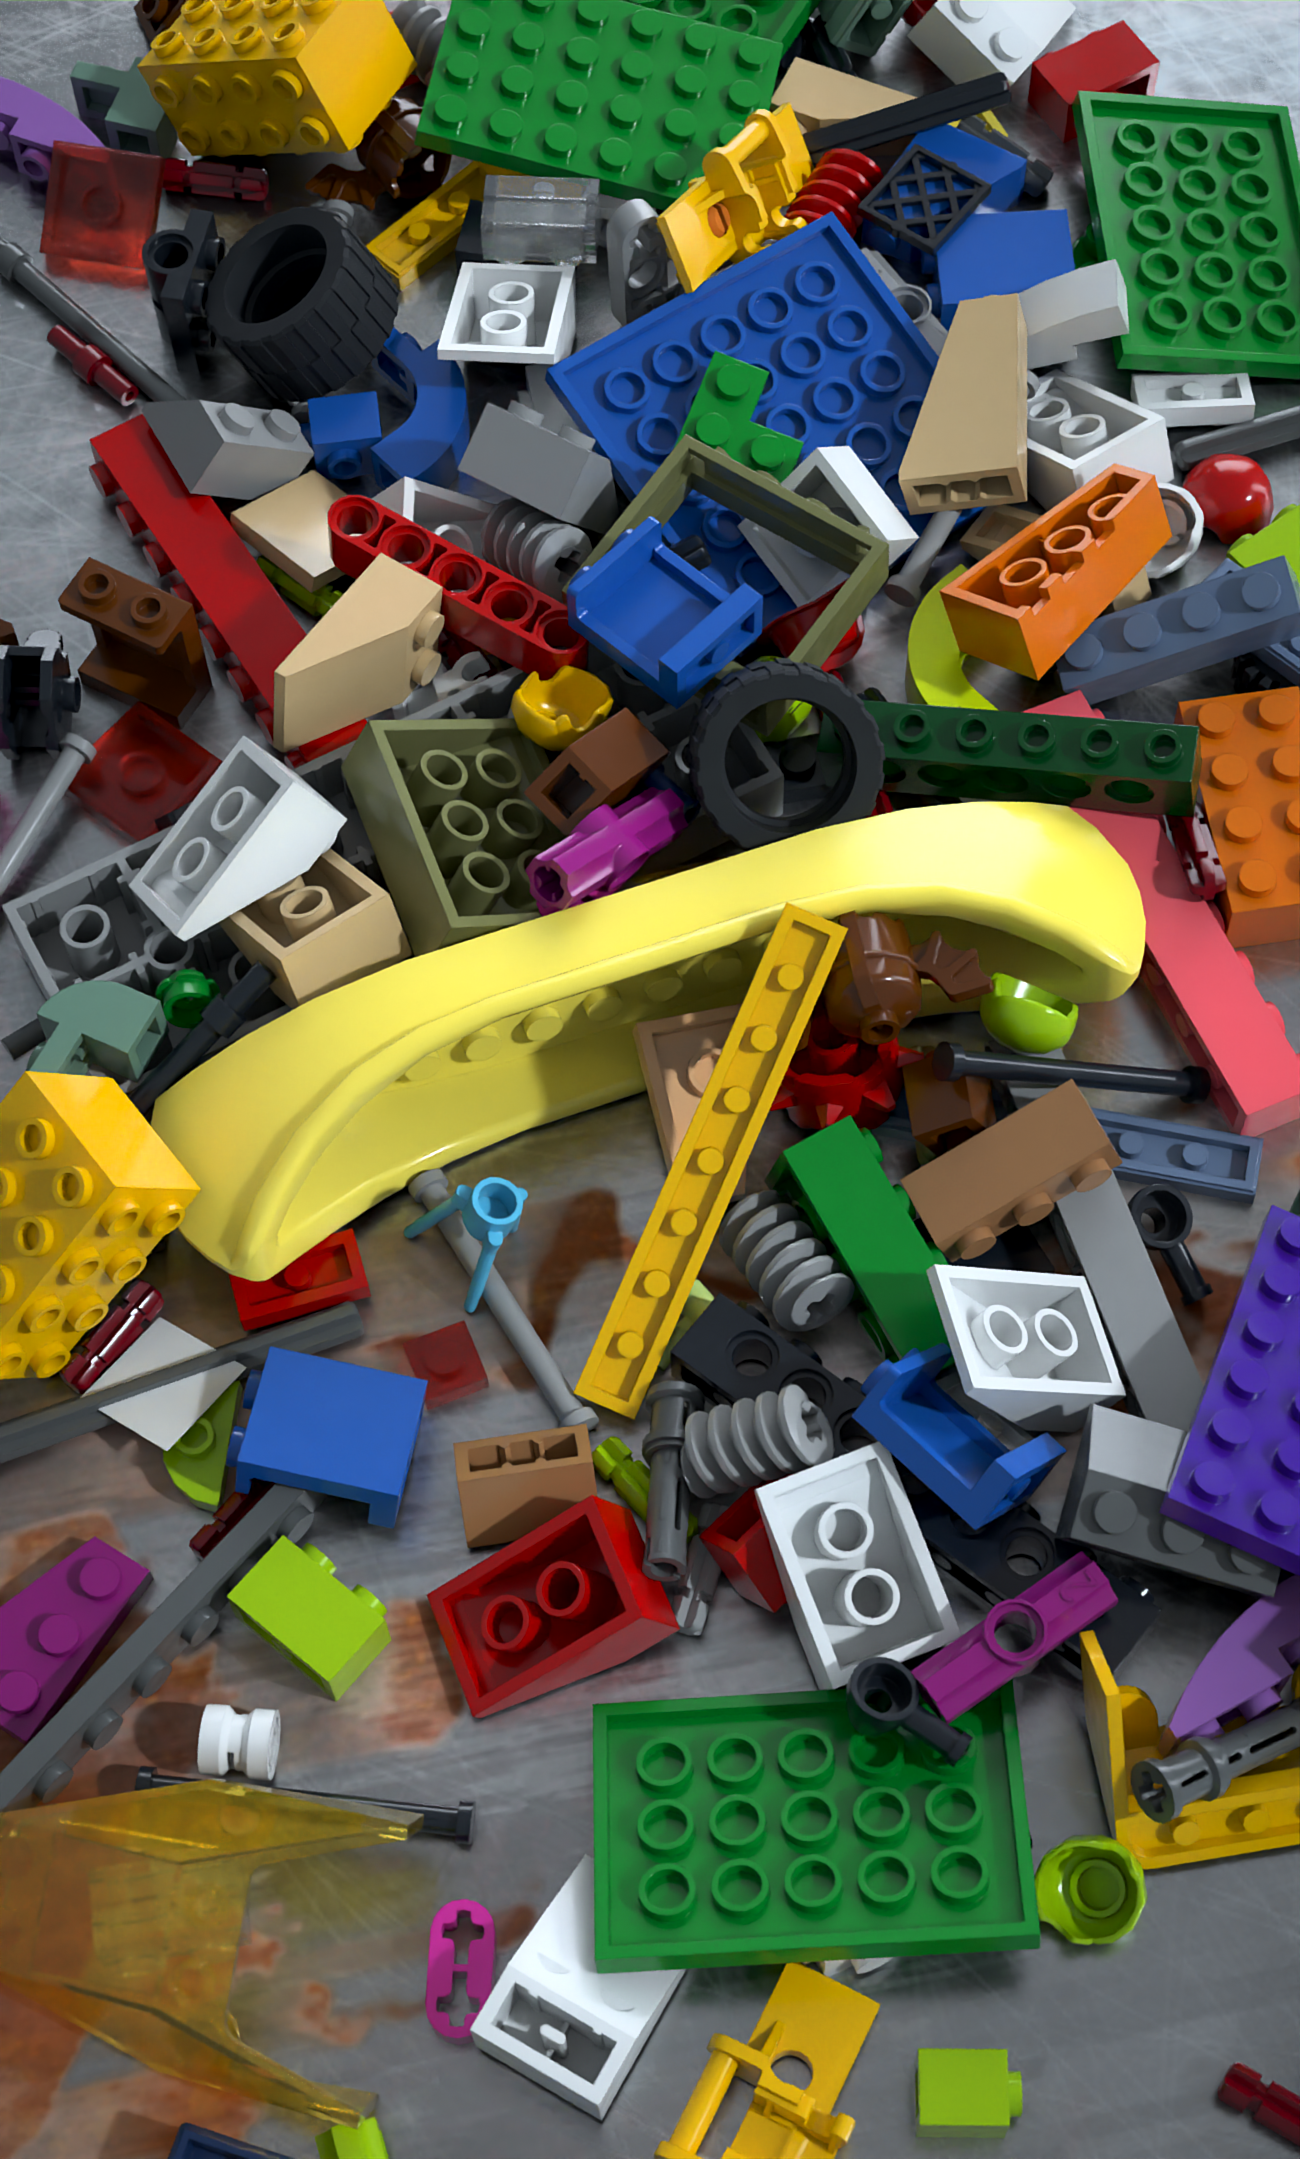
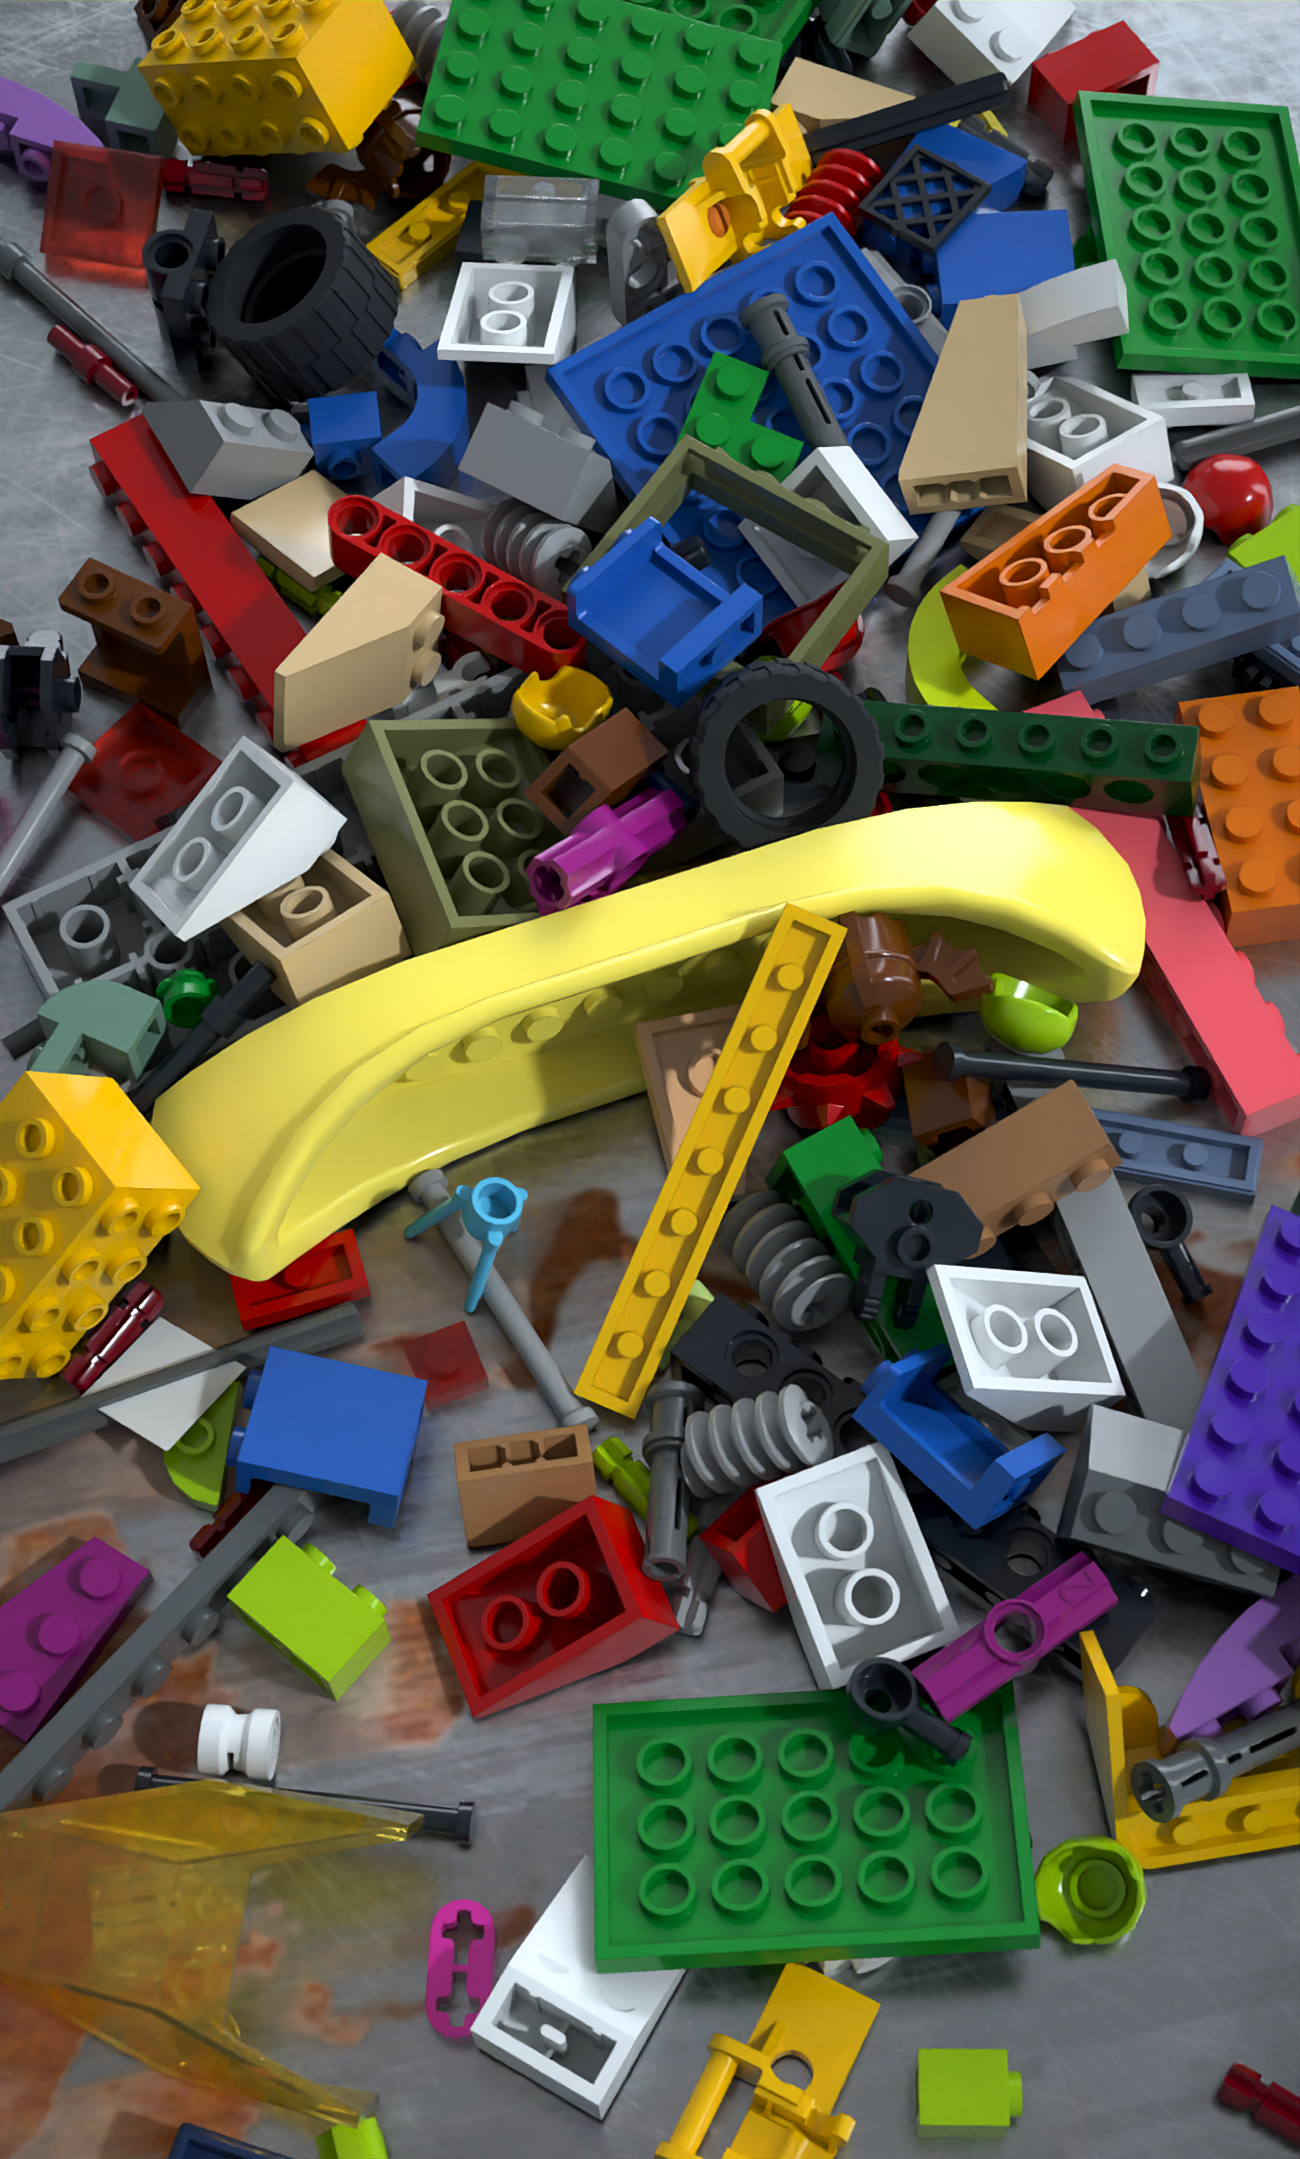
none -> dark grey pin [738,293,854,452]
none -> black hinge [831,1169,984,1330]

